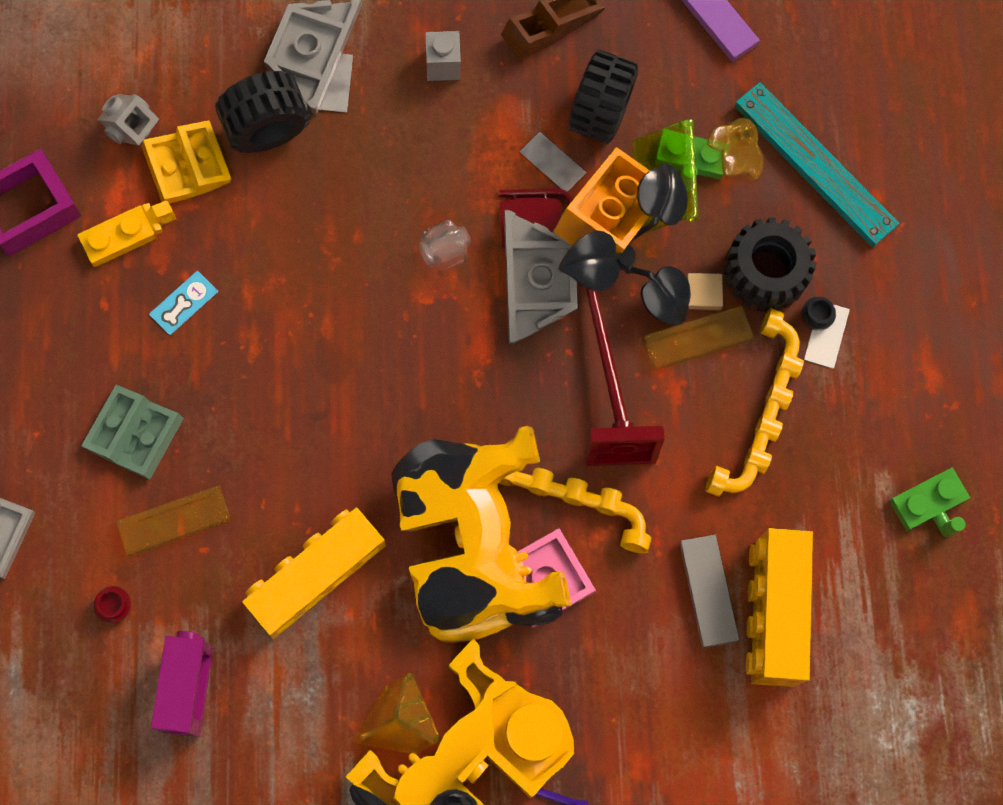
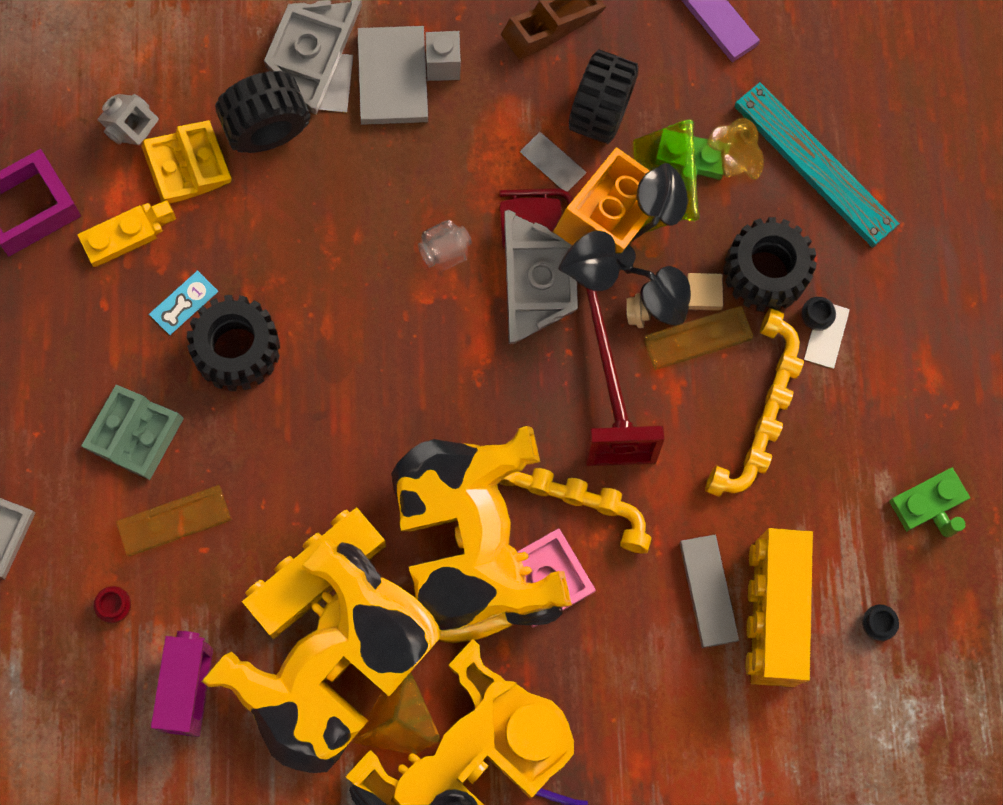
none -> black tyre [187,295,280,391]
none -> yellow animal [202,539,440,773]
none -> light grey tile [358,26,428,124]
none -> tan plate [627,293,651,328]
none -> black plate [862,604,899,641]

